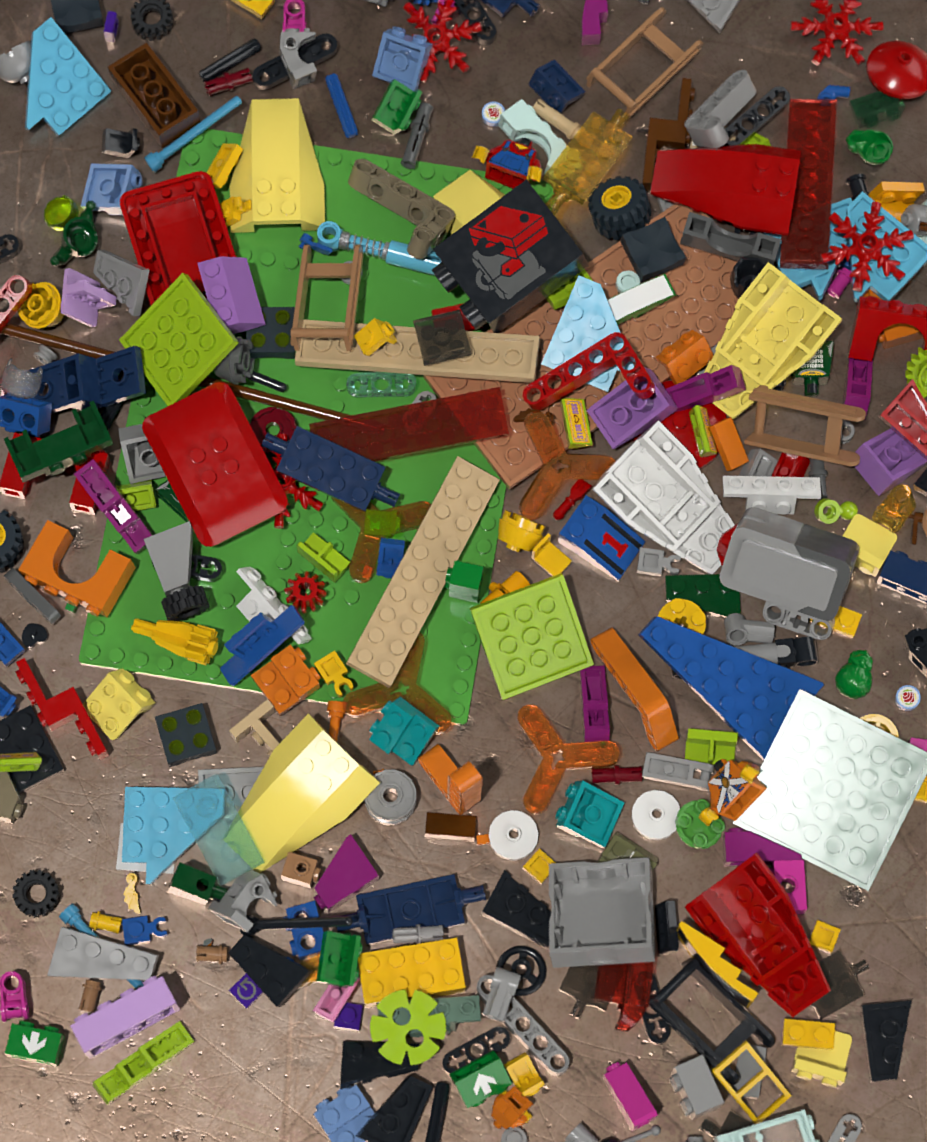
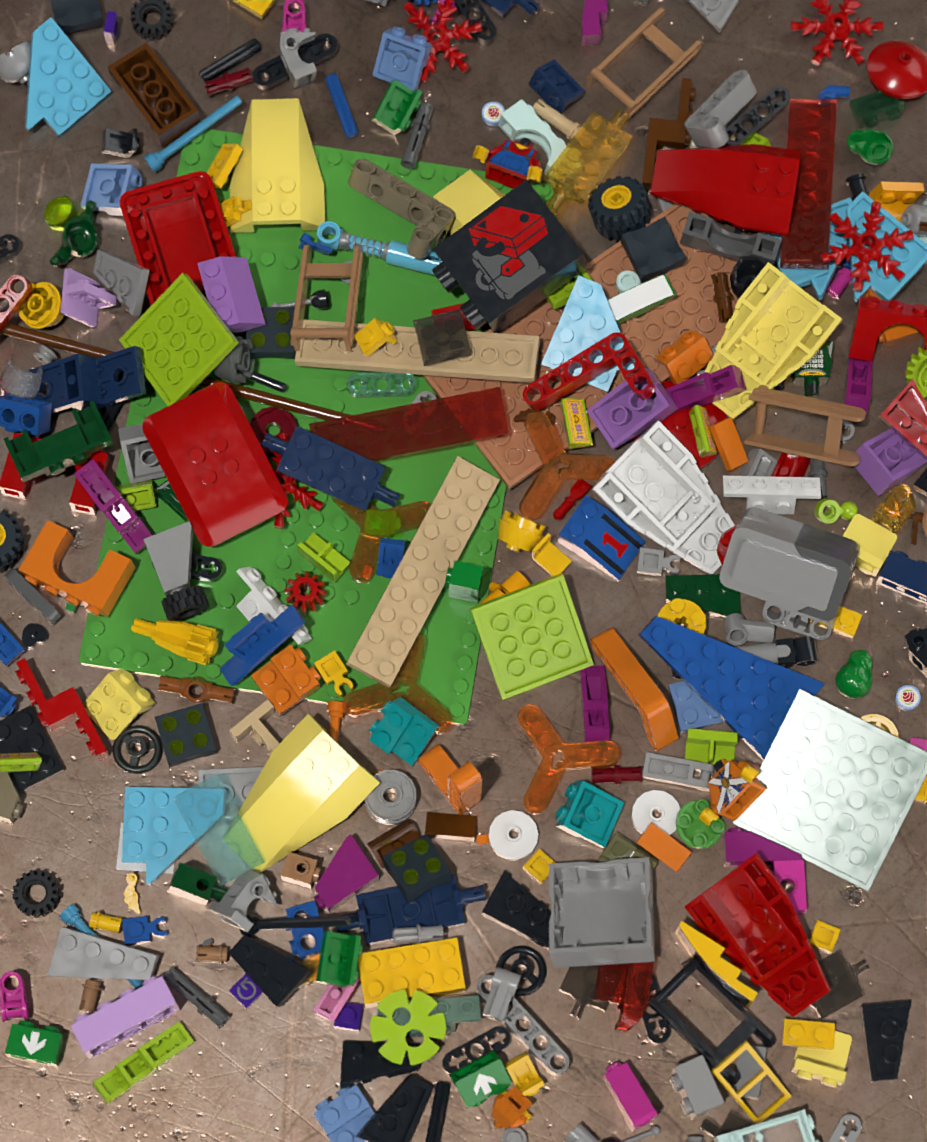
black plate [655,901,679,955] -> none
none -> pearl dark grey piece [112,725,162,774]
none -> dark orange pin [158,675,234,704]
none -> dark grey pin [163,966,230,1029]
none -> black hinge [270,289,328,309]
none -> reddish brown slope [367,819,421,869]
none -> black brick [382,834,452,903]
none -> orange tile [636,821,692,872]
none -> medium blue plate [668,681,725,733]
none -> reddish brown pin [711,272,733,322]

